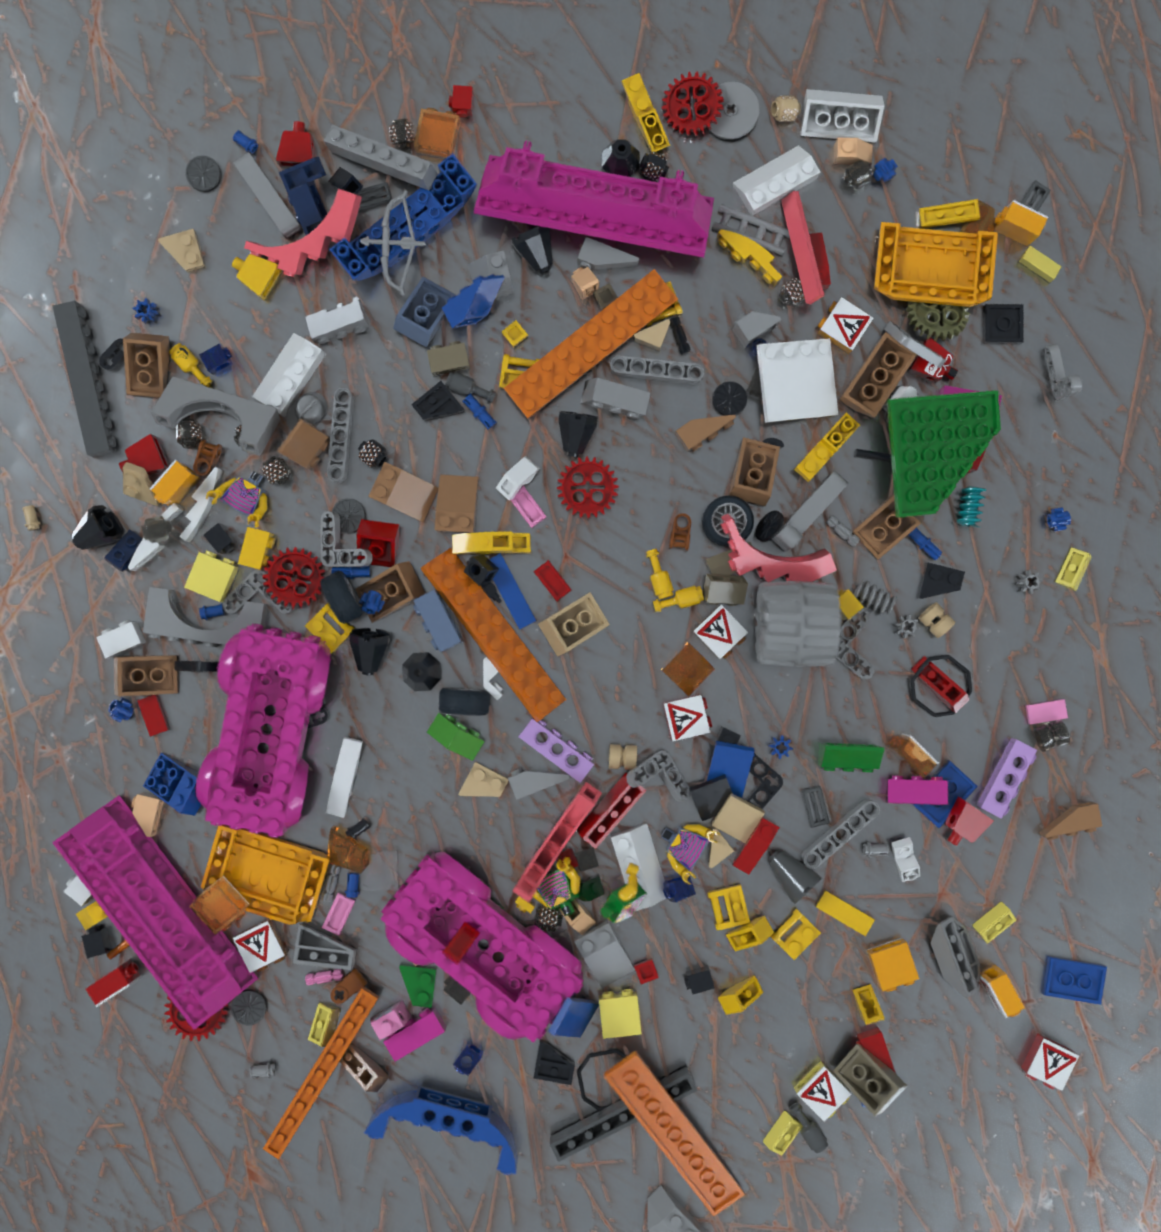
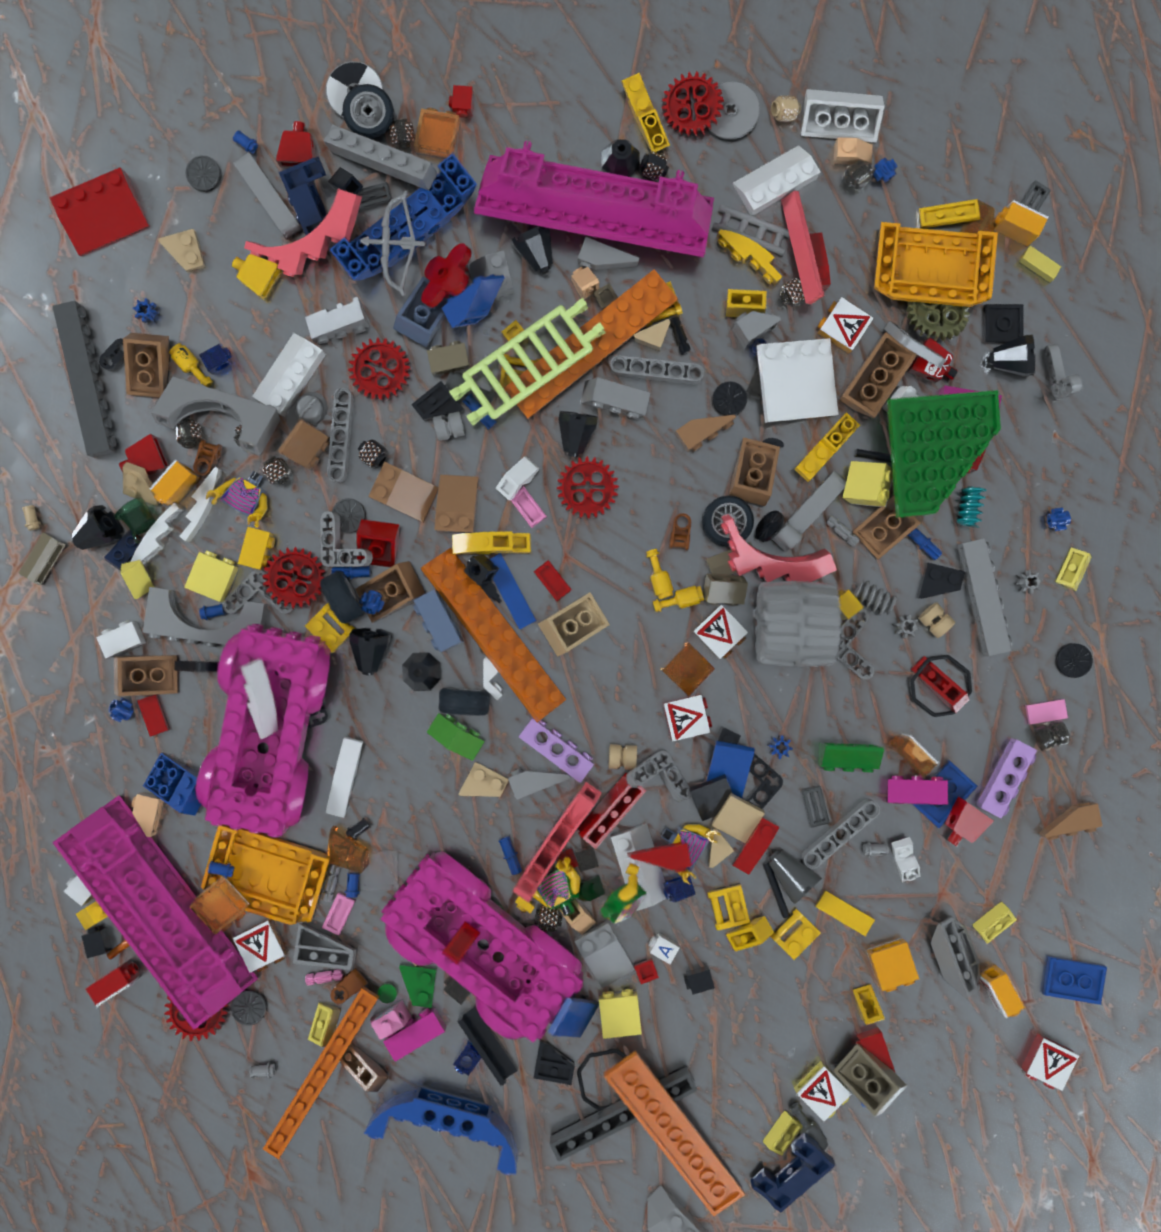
clear smoke head [141,516,172,543] -> none
black brick [204,523,237,554] -> none
yellow slope [717,976,764,1015] -> none
none -> dark tan piece [19,532,66,585]
none -> red slope [49,167,150,256]
none -> clear green hat [115,498,156,544]
none -> light yellow slope [121,560,154,599]
none -> blue pin [208,861,234,879]
none -> white slope [241,659,278,739]
none -> piece [326,61,383,118]
none -> wheel [342,84,394,139]
none -> red gear [348,337,411,401]
none -> green tile [377,983,398,1004]
none -> red plant [421,243,472,308]
none -> light grey wheel [433,411,465,441]
none -> yellowish green bar [449,298,606,426]
none -> black fence [457,1005,518,1086]
none -> blue axle [498,836,522,875]
none -> red slope [627,841,691,872]
none -> white brick [648,932,680,964]
none -> yellow brick [726,289,767,317]
none -> dark blue bracket [750,1132,835,1213]
none -> black bar [763,861,790,918]
none -> light yellow piece [842,461,893,507]
none -> light grey brick [958,538,1013,656]
none -> black cone [989,335,1035,376]
none -> black wheel [1057,643,1093,678]

